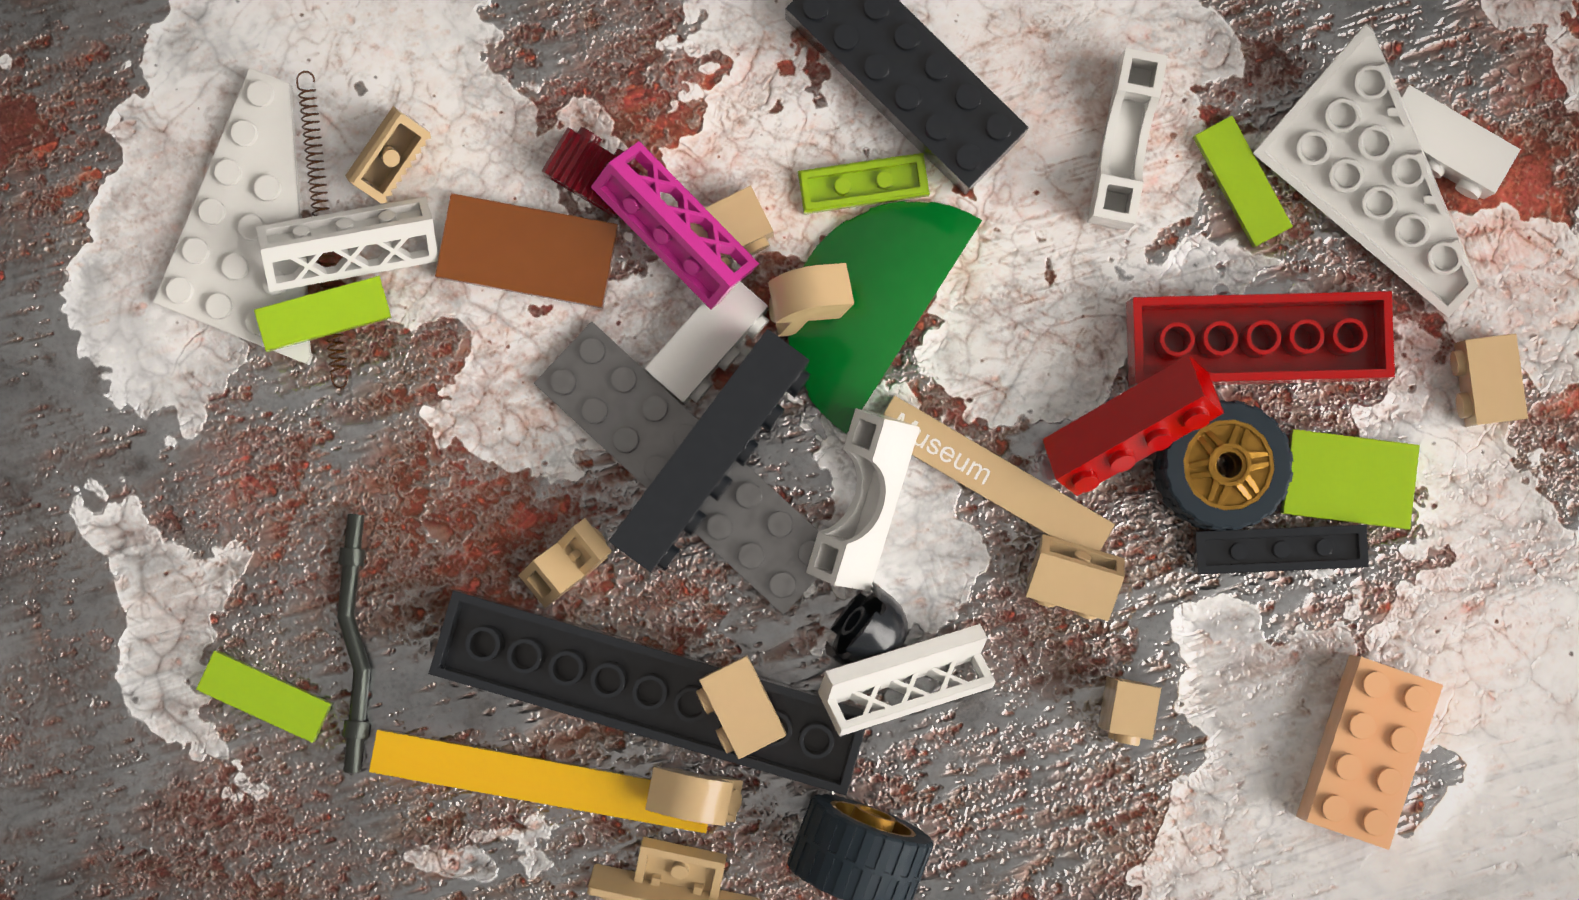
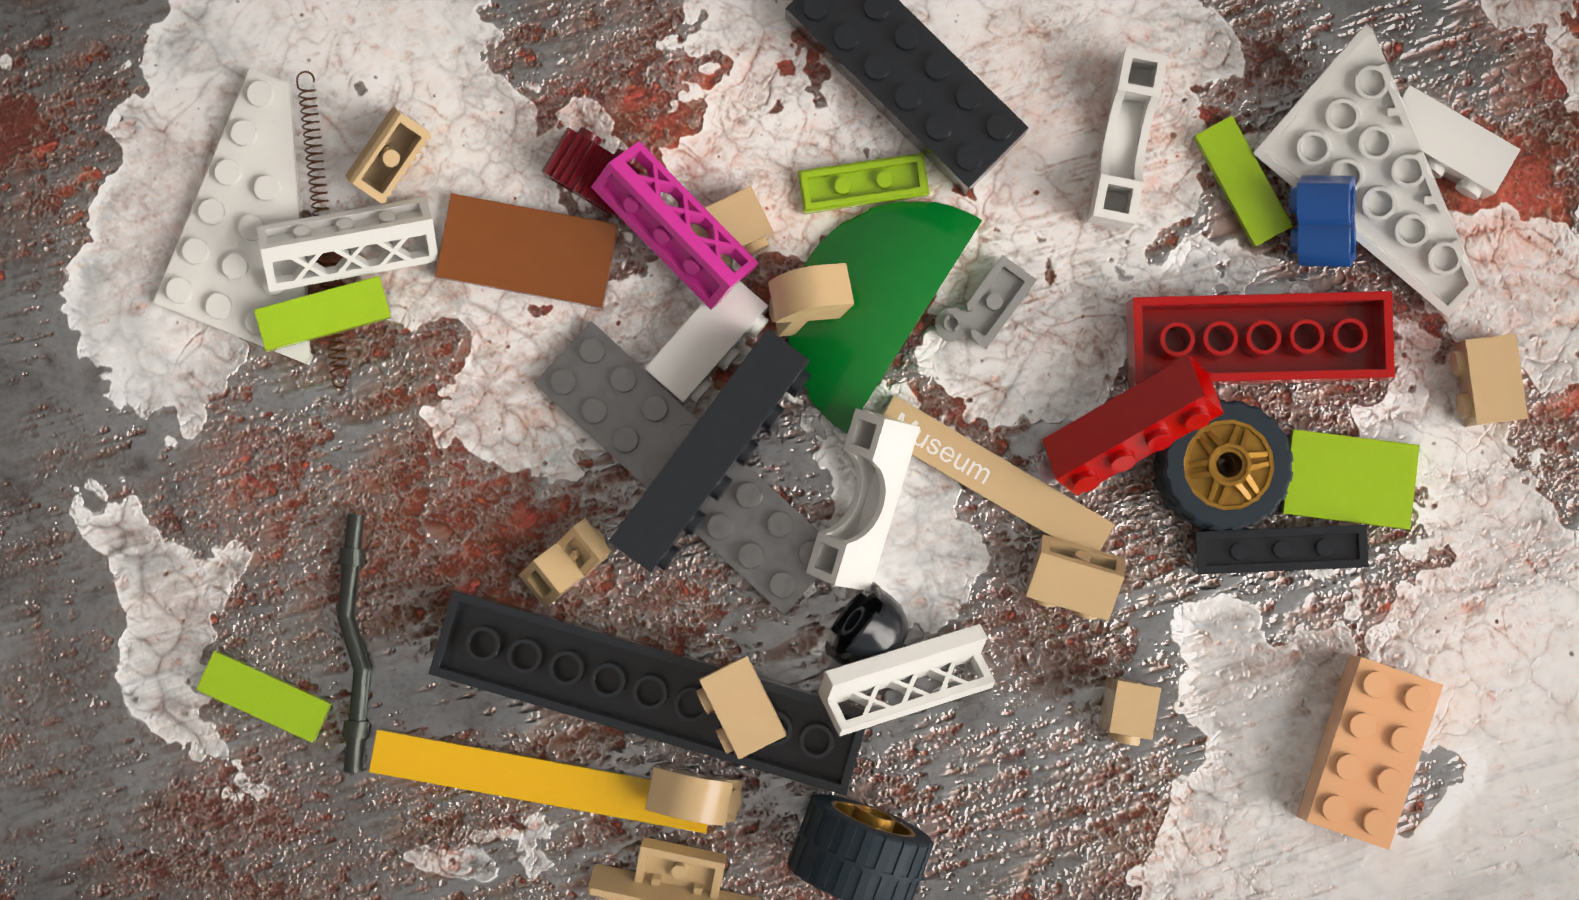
none -> light grey hinge [935,255,1037,350]
none -> blue brick [1289,175,1356,267]

